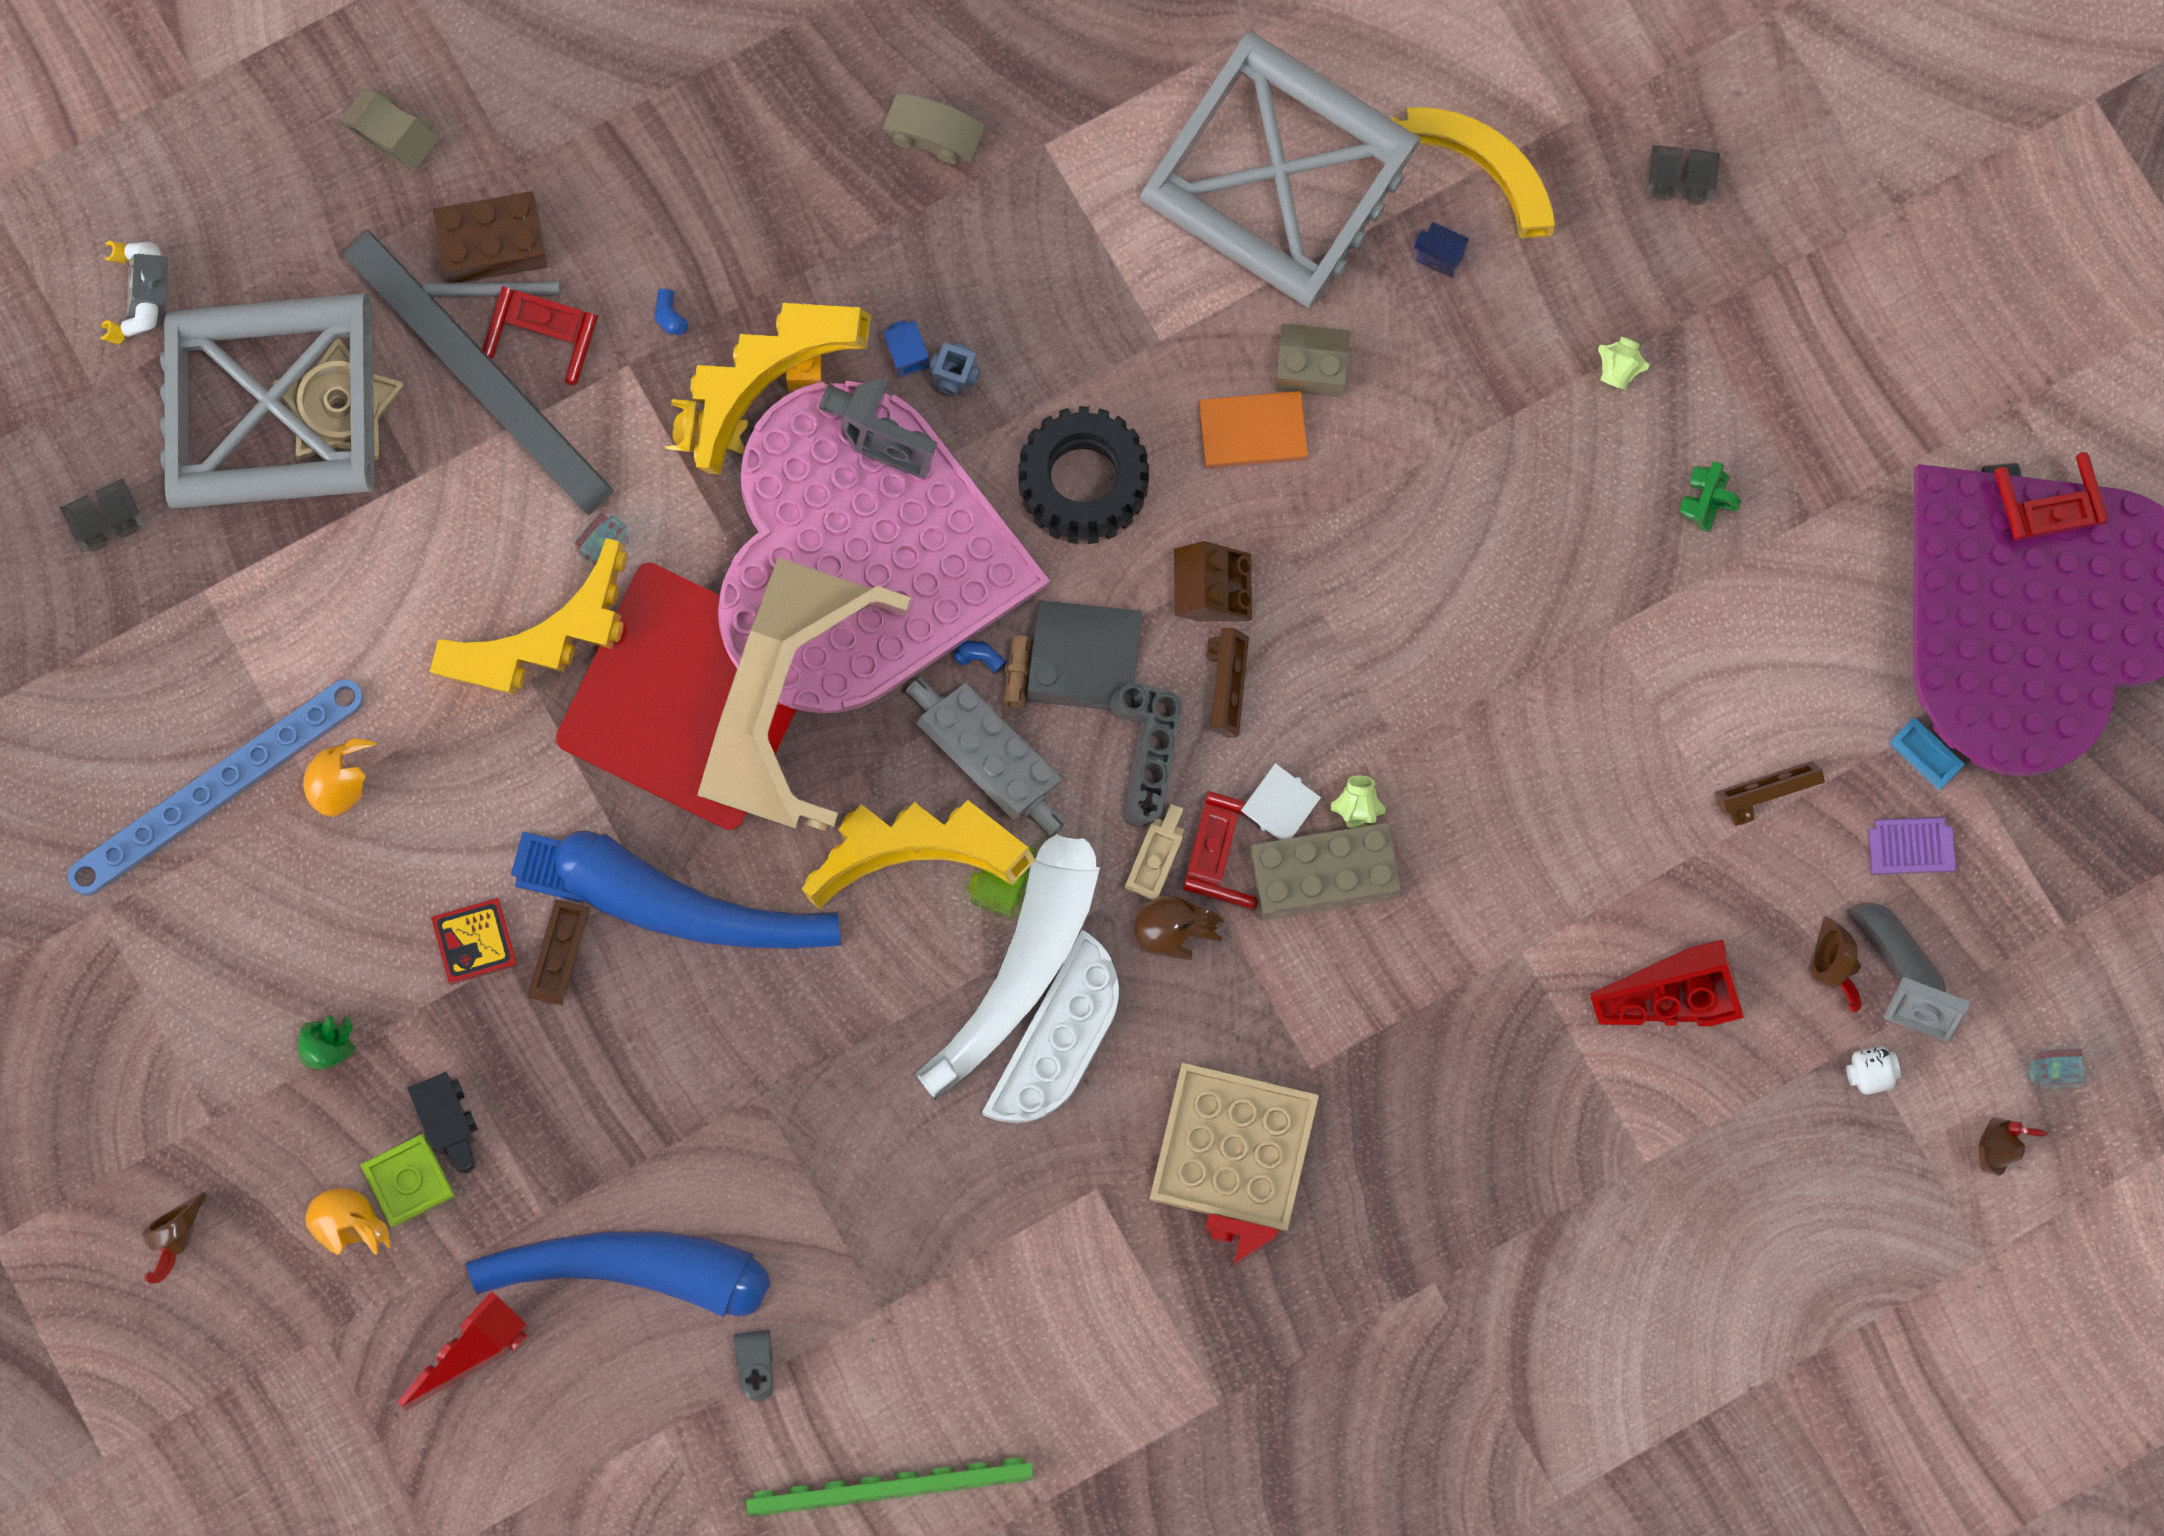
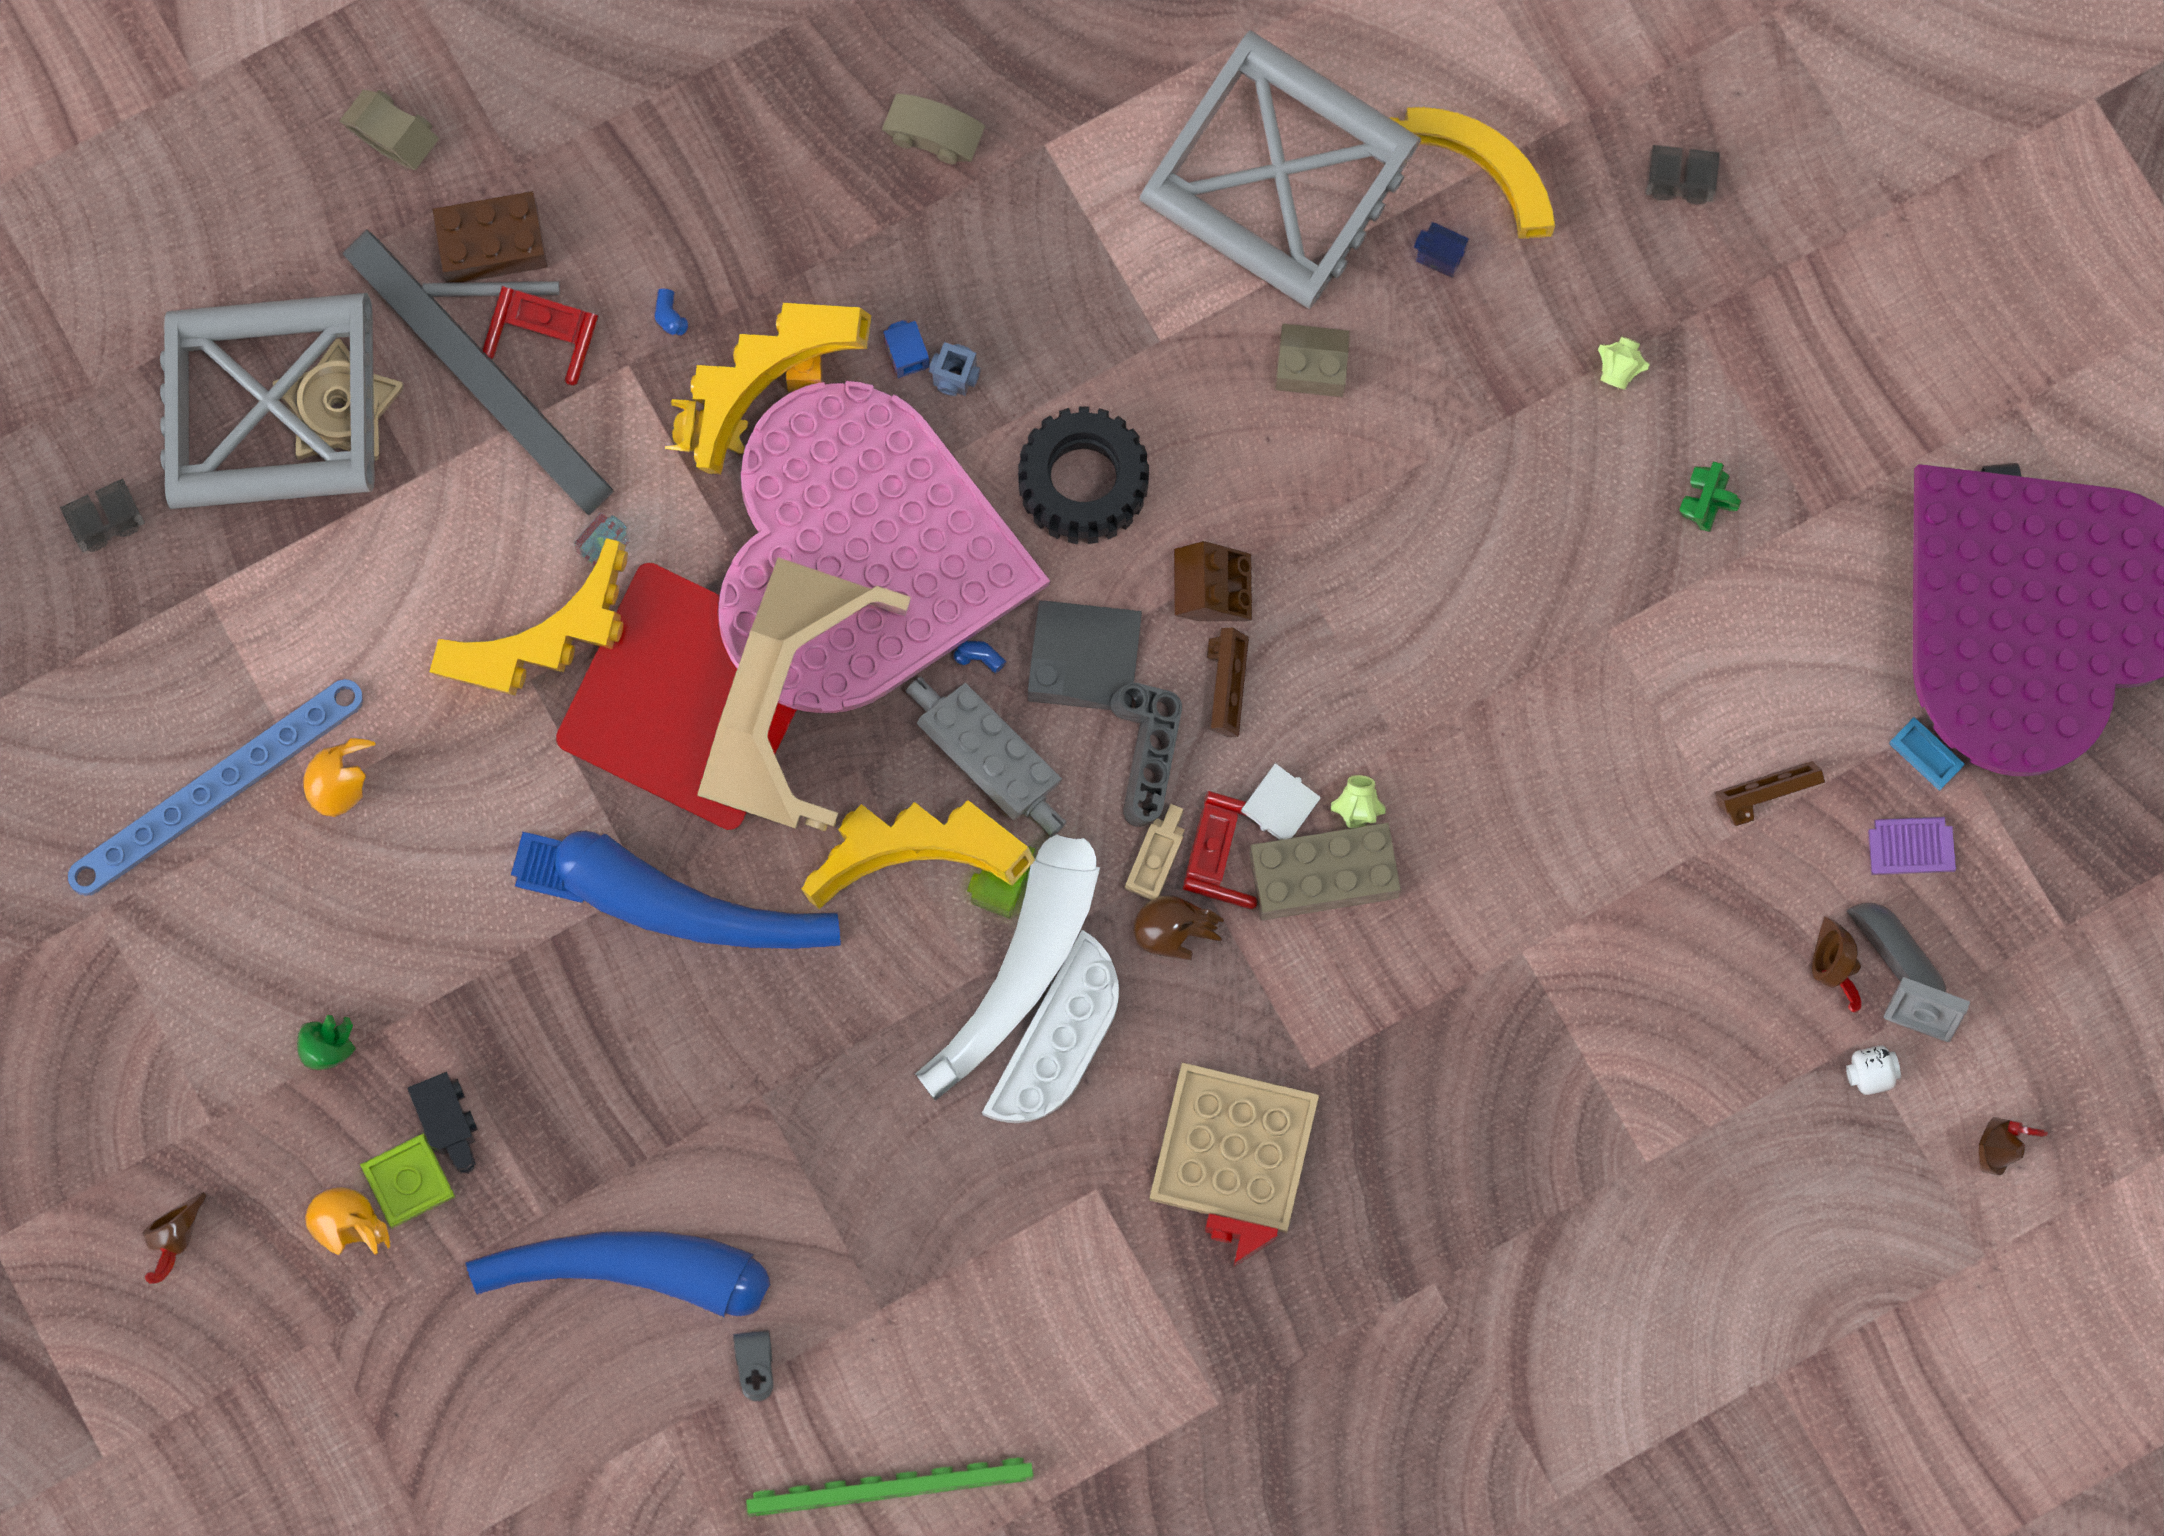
torso [101,241,168,345] -> none
red wedge [397,1291,530,1411] -> none
tile [431,898,518,985] -> none
reddish brown hinge [528,899,590,1006] -> none
dark grey plate [819,378,937,480] -> none
medium nougat pin [1002,636,1033,708] -> none
orange tile [1199,391,1308,468] -> none
red wedge [1590,939,1744,1026] -> none
red plate [1994,452,2109,541] -> none
clear light blue brick [2029,1048,2085,1091] -> none

